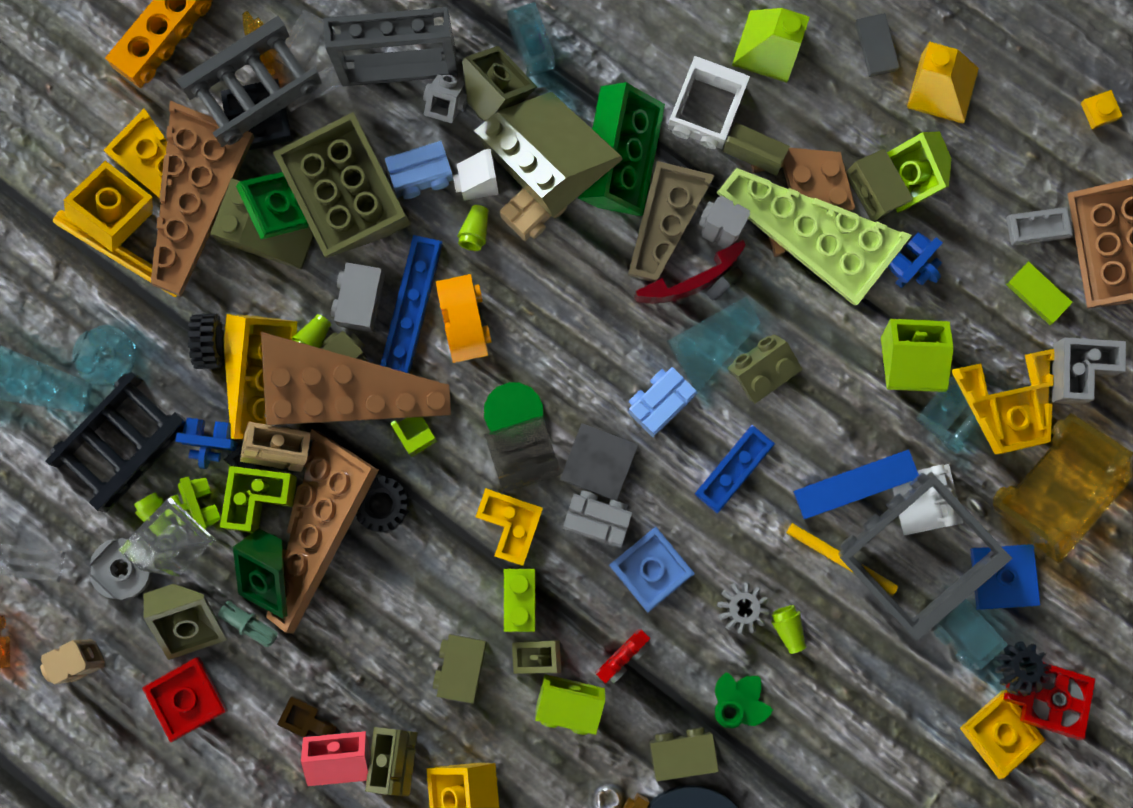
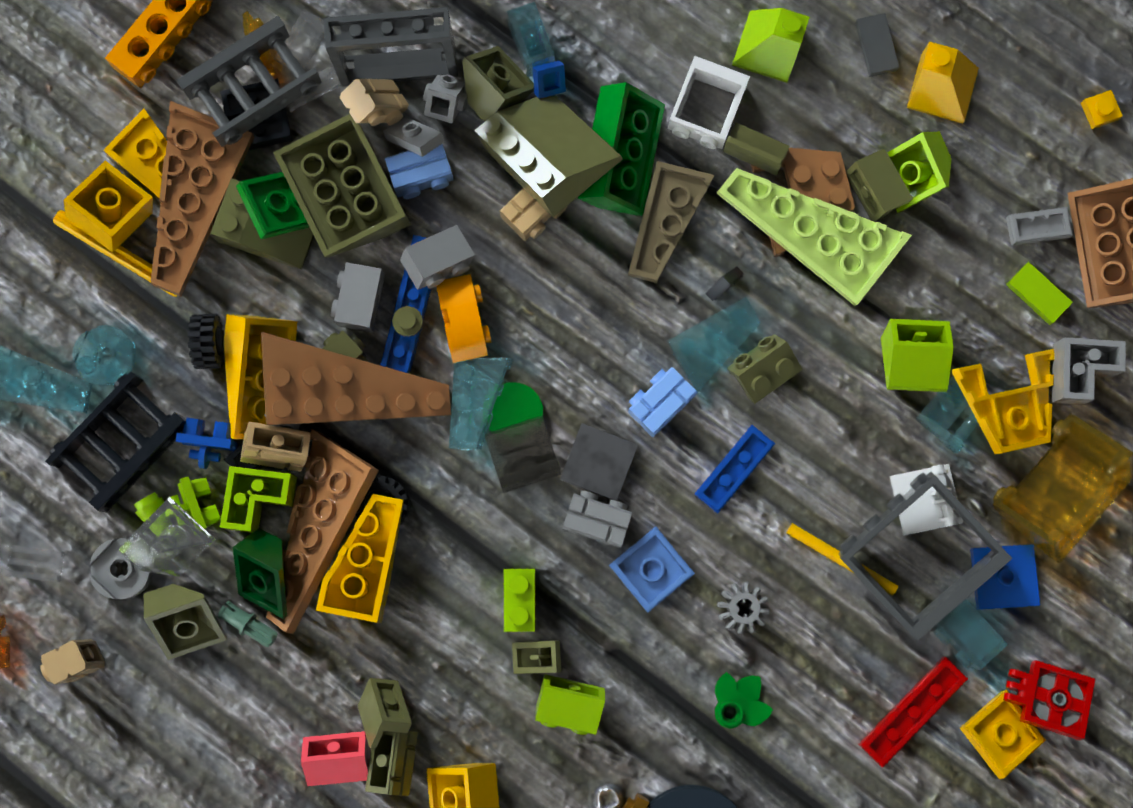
red plate [142,657,228,743] -> none
dark brown plate [277,696,337,738] -> none
lime cone [292,314,332,348] -> none
lime panel [390,417,438,457] -> none
olive brick [433,634,487,704] -> none
white slope [453,149,499,201] -> none
lime cone [457,205,489,251] -> none
yellow plate [475,488,543,566] -> none
red piece [595,629,651,684] -> none
dark red slope [634,240,746,304] -> none
olive brick [649,727,719,782] -> none
light grey brick [698,196,750,249] -> none
lime cone [771,605,807,654] -> none
blue tile [793,449,919,520] -> none
blue hips [888,232,943,288] -> none
black gear [994,641,1051,696] -> none
none -> yellow wedge [316,494,404,623]
none -> tan brick [340,79,409,126]
none -> olive panel [358,678,412,748]
none -> light grey plate [383,116,444,157]
none -> olive plate [392,306,423,337]
none -> light grey brick [400,225,475,290]
none -> clear light blue wing [449,358,513,450]
none -> blue plate [532,60,566,99]
none -> red tile [858,656,968,768]

